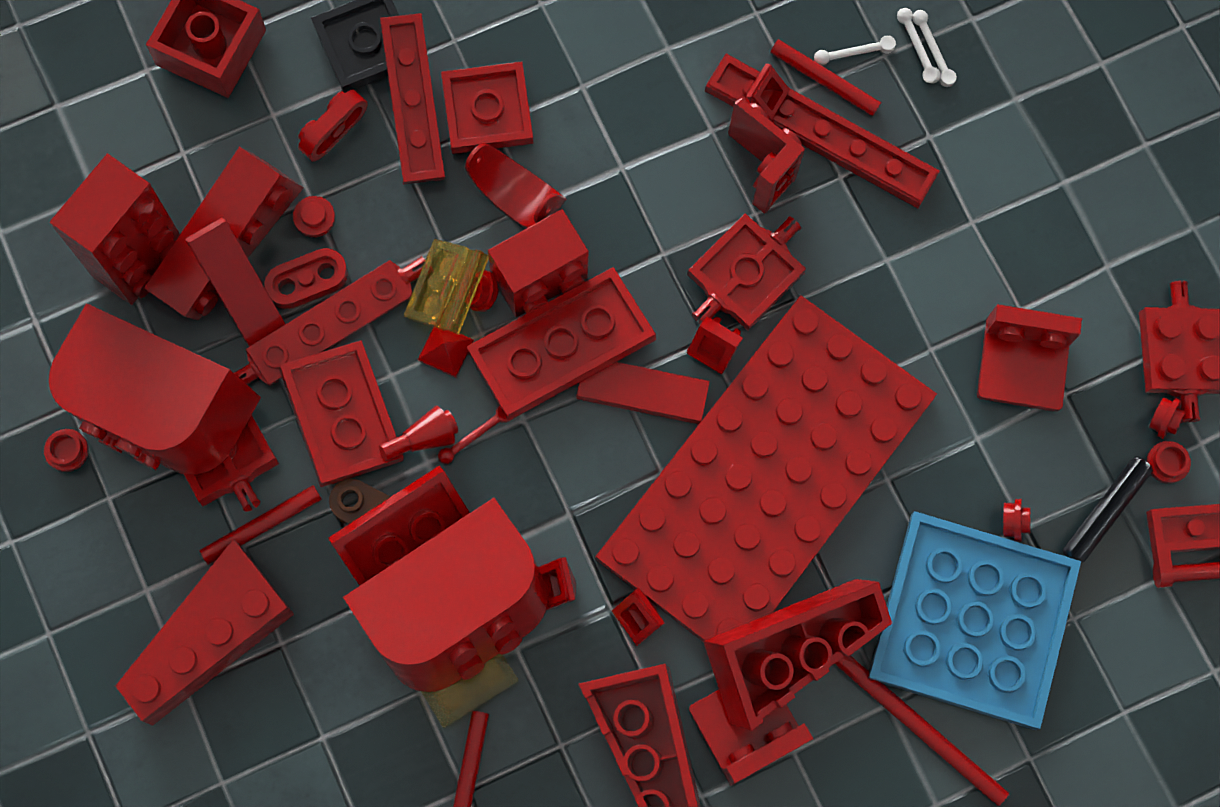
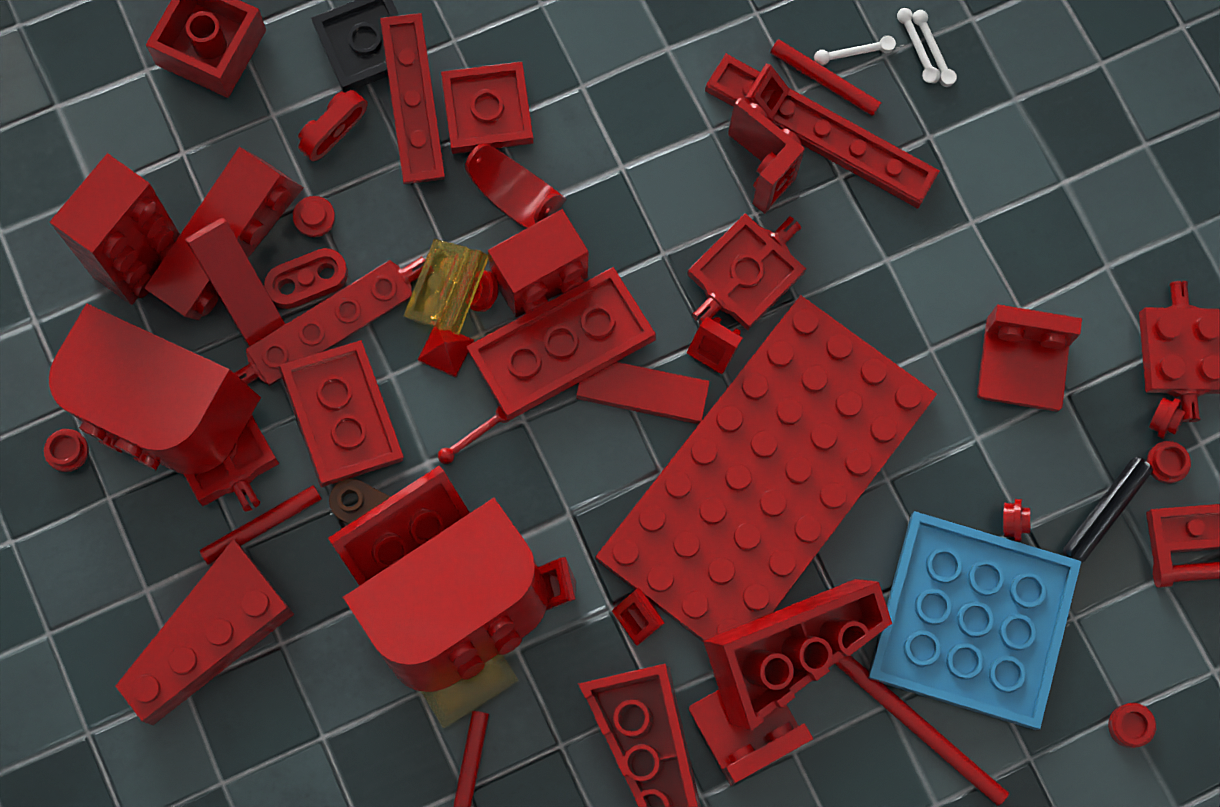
red cone [379,406,458,461] -> none
none -> red tile [1108,703,1156,748]

